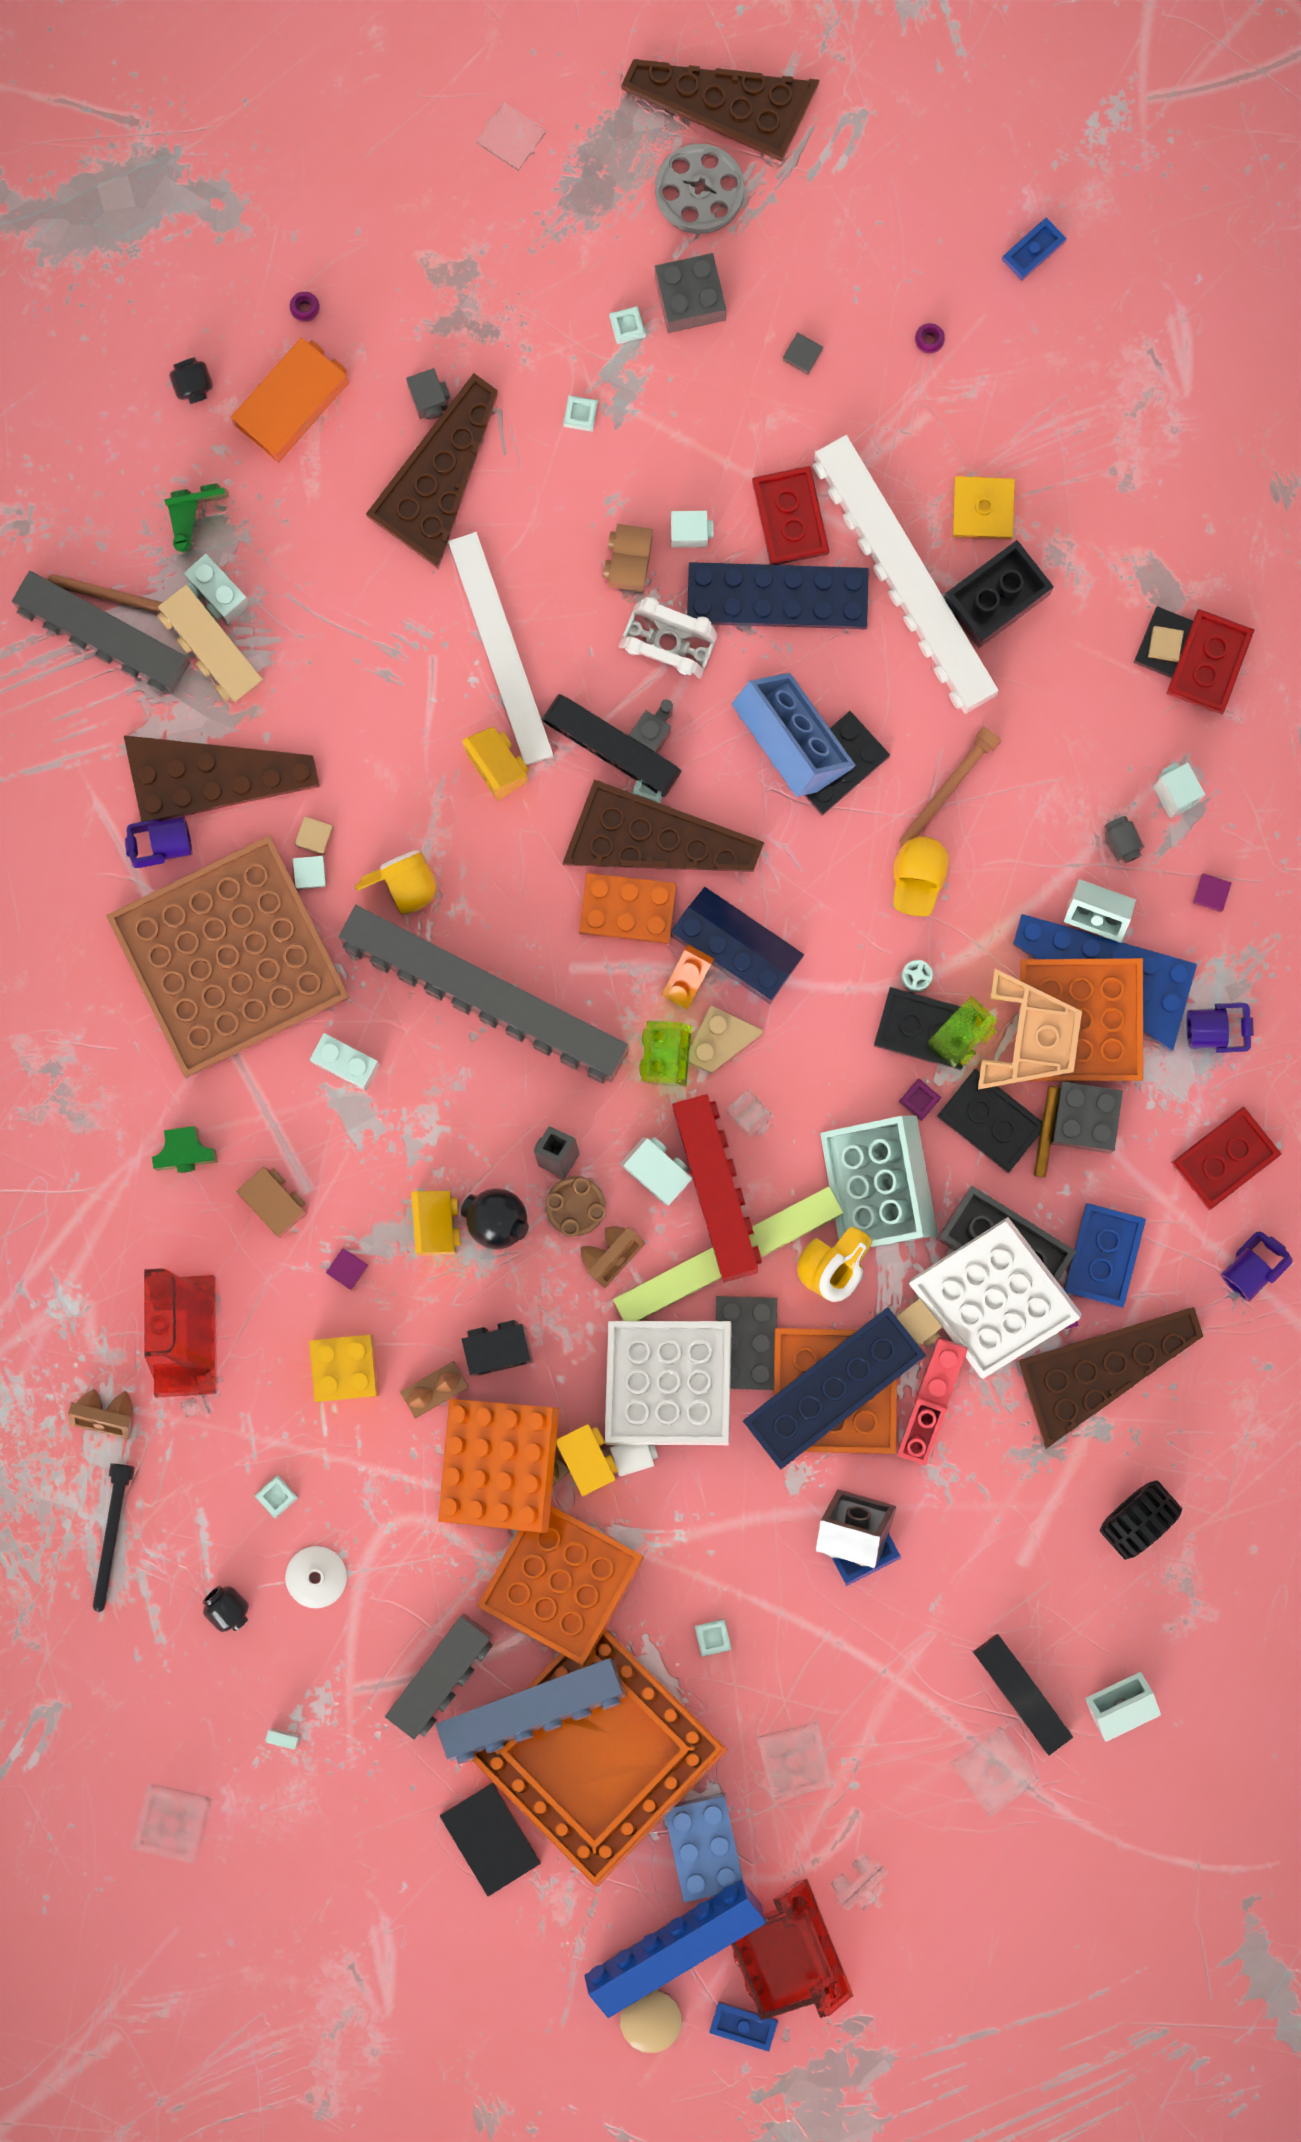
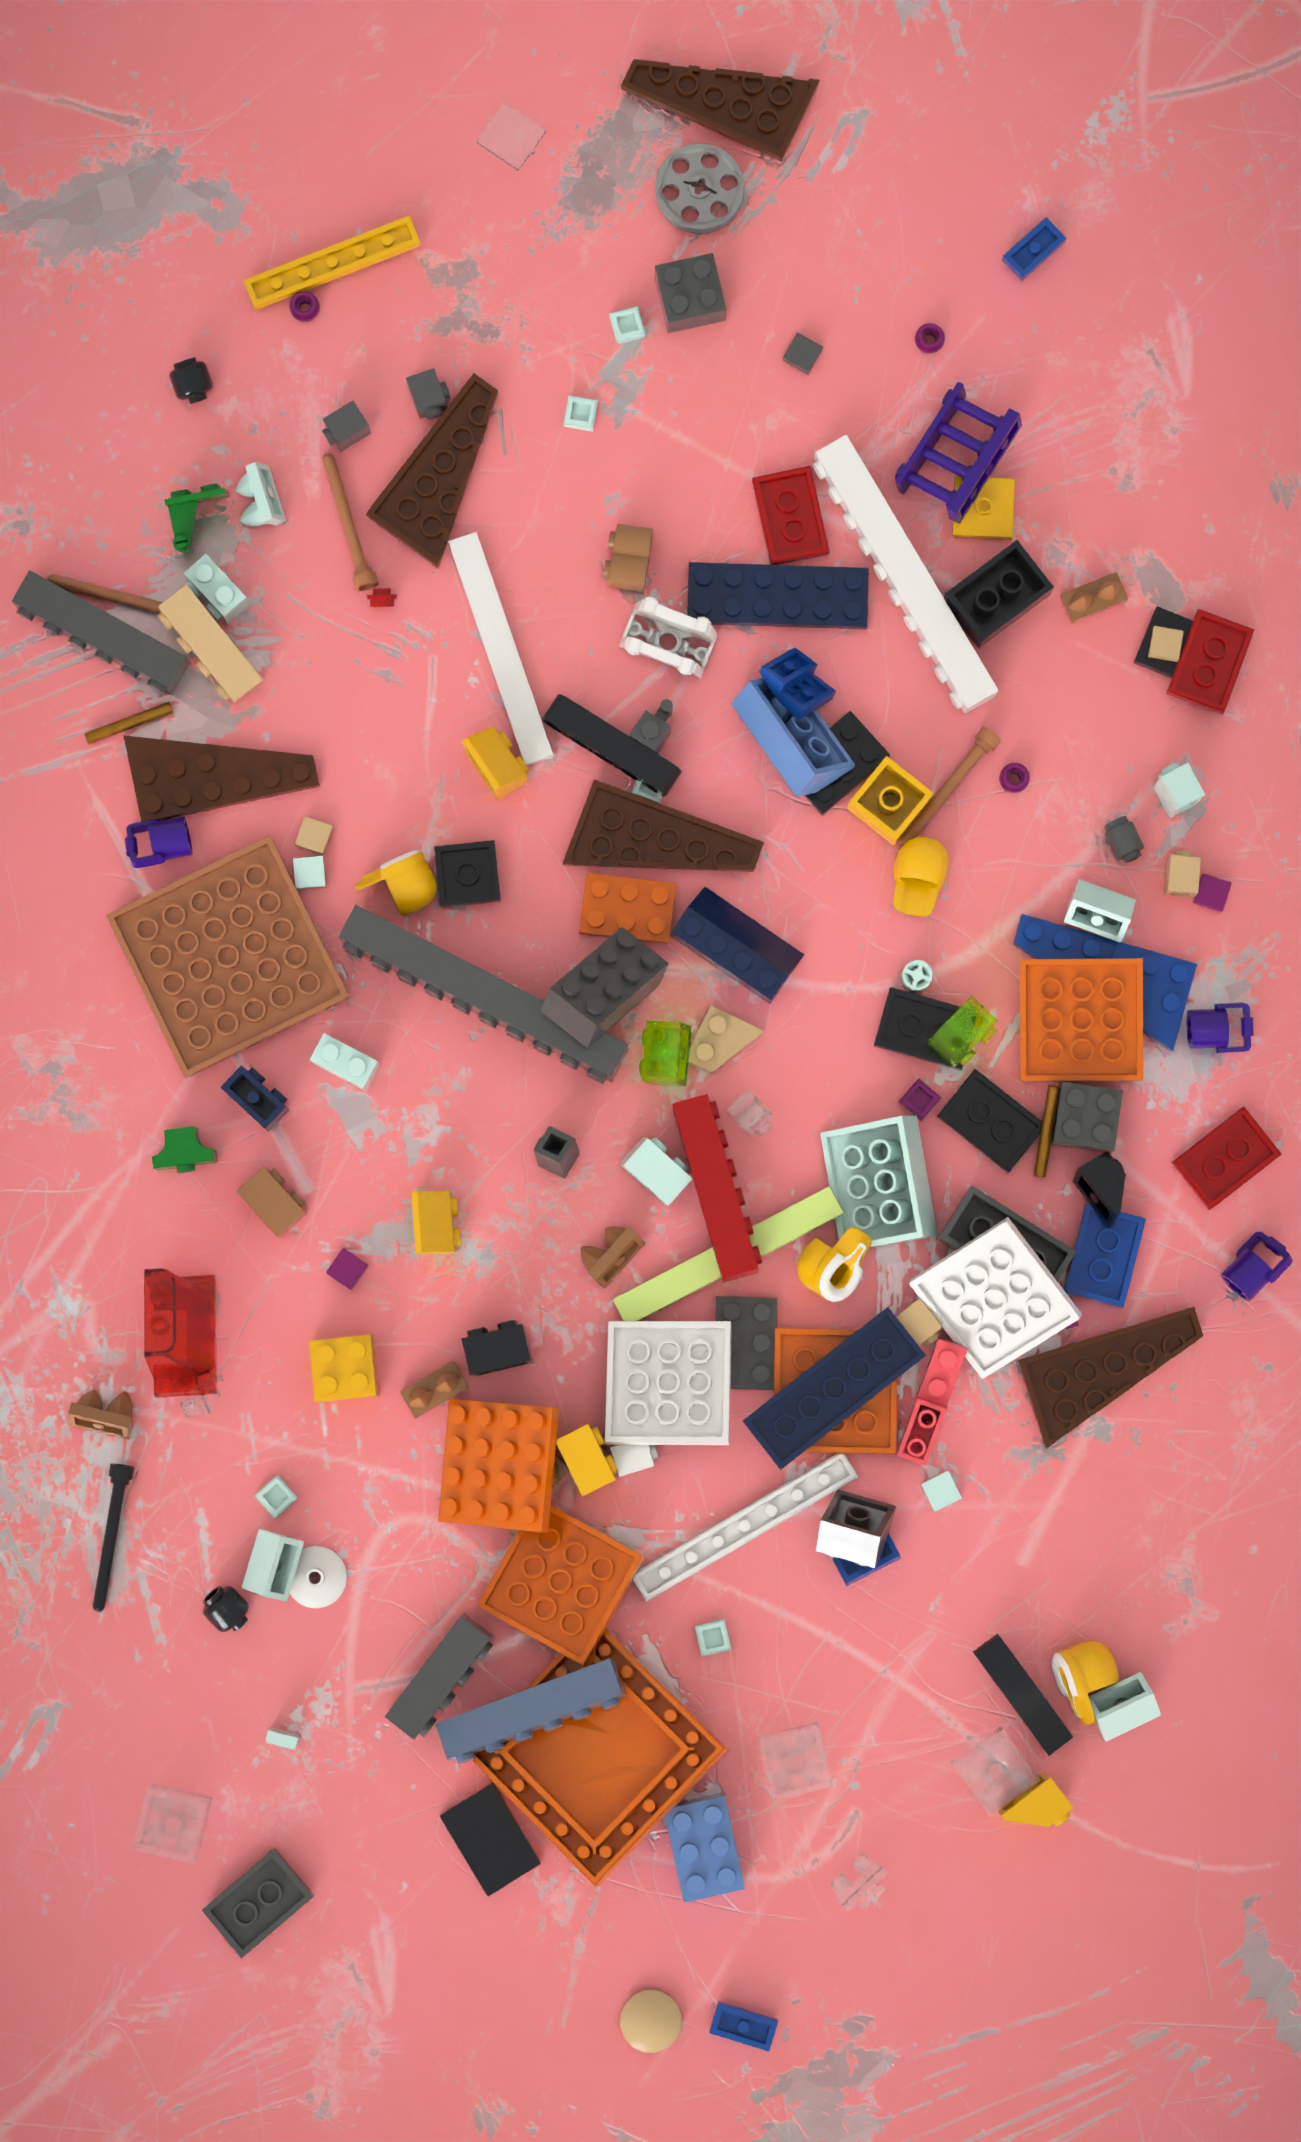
orange brick [231,337,349,463] -> none
black brick [461,1188,529,1250] -> none
medium nougat dish [545,1176,606,1237] -> none
blue brick [584,1880,767,2018] -> none
orange plate [662,944,714,1010] -> none
light aqua brick [671,511,713,548] -> none
clear red windscreen [731,1878,854,2020] -> none
light nougat wing [978,969,1082,1089] -> none
black tyre [1099,1480,1183,1560] -> none
none -> pearl gold bar [84,702,173,744]
none -> dark grey plate [202,1848,314,1959]
none -> dark blue brick [220,1065,289,1132]
none -> light aqua tile [236,462,286,526]
none -> light aqua brick [241,1528,304,1602]
none -> yellow plate [243,216,421,311]
none -> dark grey brick [322,401,371,452]
none -> nougat piece [323,453,379,591]
none -> red plate [367,588,397,607]
none -> black plate [434,840,501,908]
none -> dark grey brick [540,927,669,1048]
none -> white tile [633,1453,858,1602]
none -> blue slope [759,647,836,719]
none -> yellow brick [847,756,934,846]
none -> dark purple fence [895,382,1022,524]
none -> light aqua tile [920,1470,962,1512]
none -> yellow slope [995,1772,1074,1827]
none -> magenta plate [999,763,1030,793]
none -> yellow piece [1051,1640,1119,1725]
none -> medium nougat tile [1060,572,1128,623]
none -> black slope [1072,1151,1126,1228]
none -> tan brick [1164,851,1201,898]

